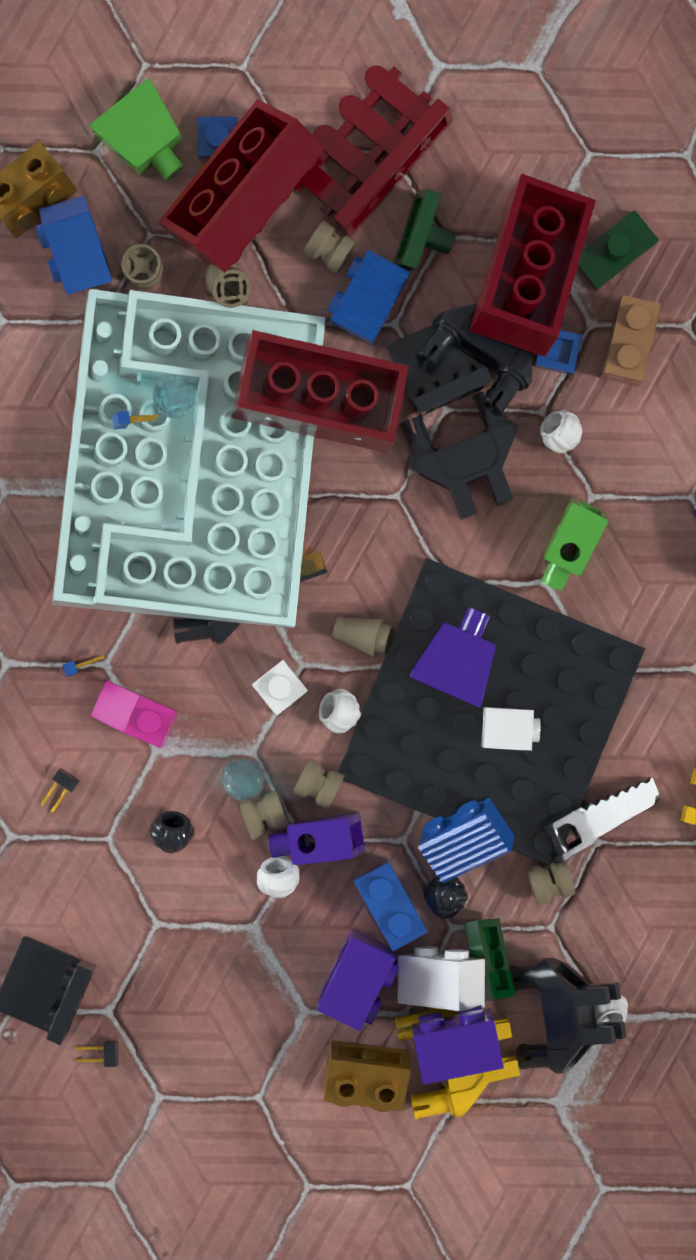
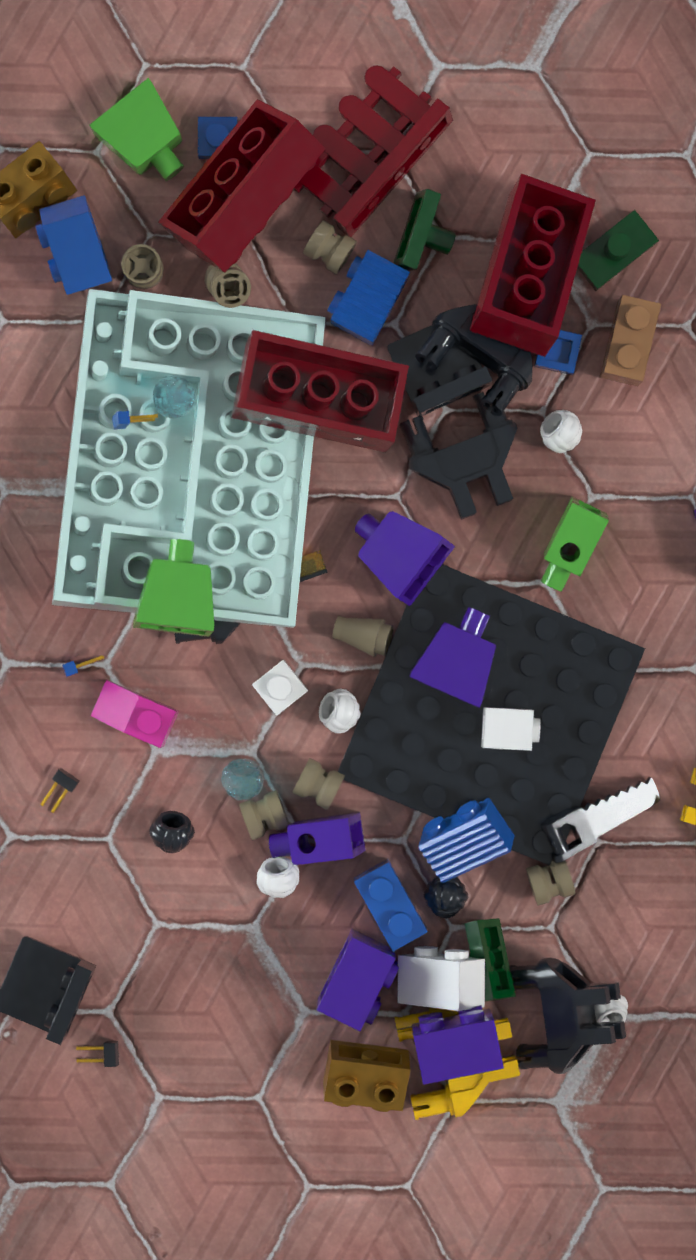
none -> bright green torso [133,539,214,637]
none -> dark purple torso [355,511,455,606]

